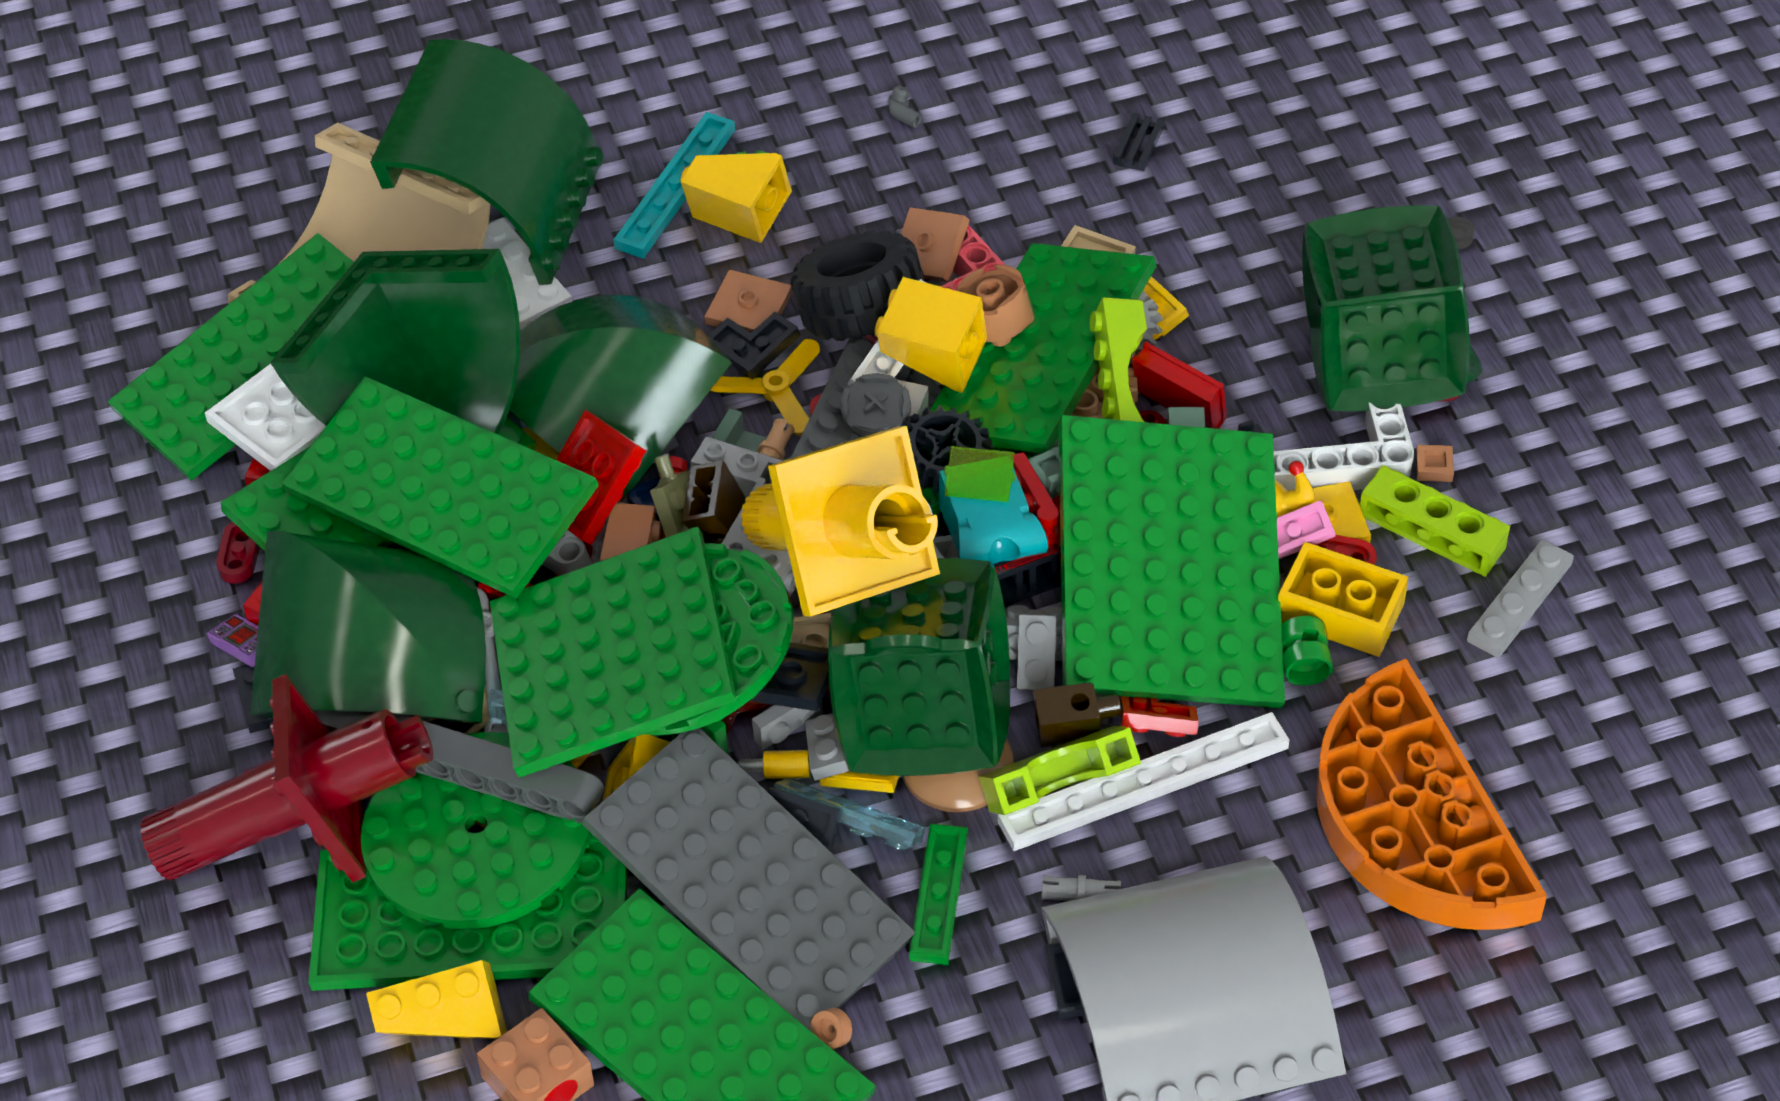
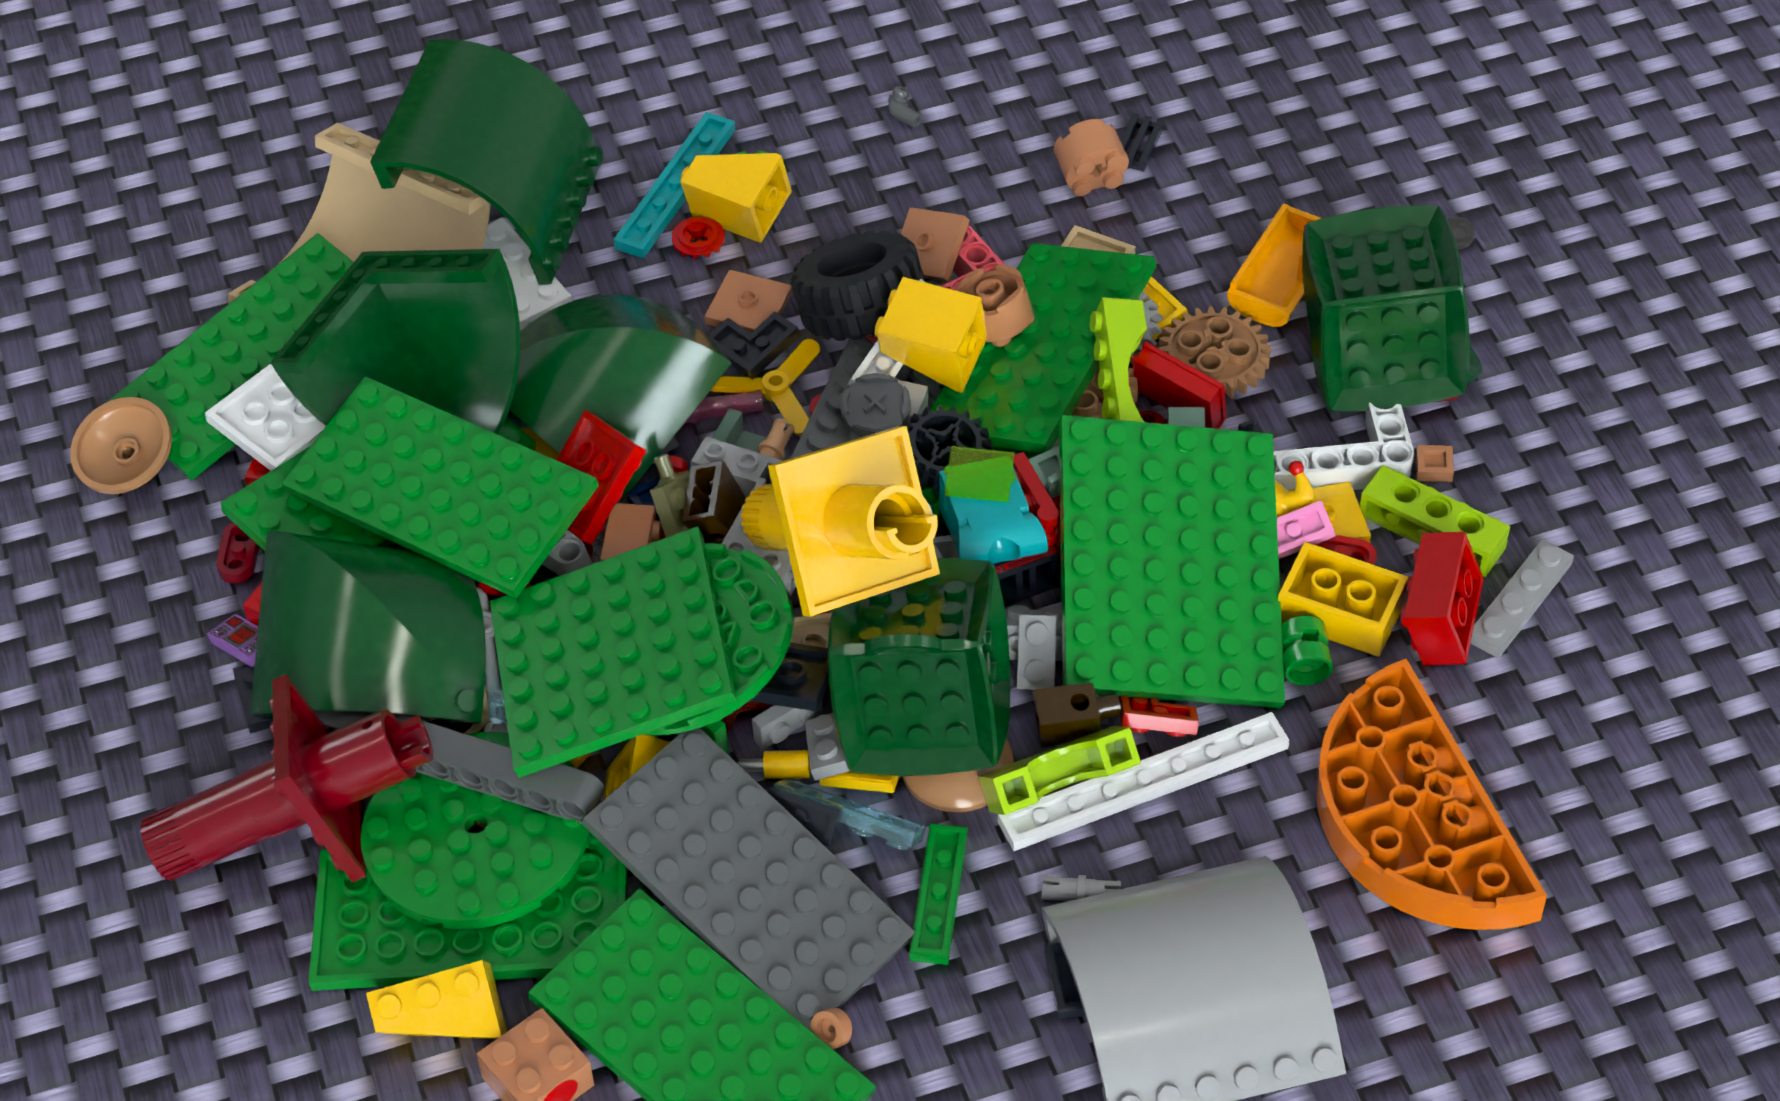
none -> medium nougat dish [70,397,172,494]
none -> red gear [672,217,725,260]
none -> clear pink pin [686,390,763,424]
none -> nougat brick [1053,119,1129,196]
none -> medium nougat gear [1159,306,1271,399]
none -> light orange container [1227,204,1322,327]
none -> red brick [1401,531,1484,665]

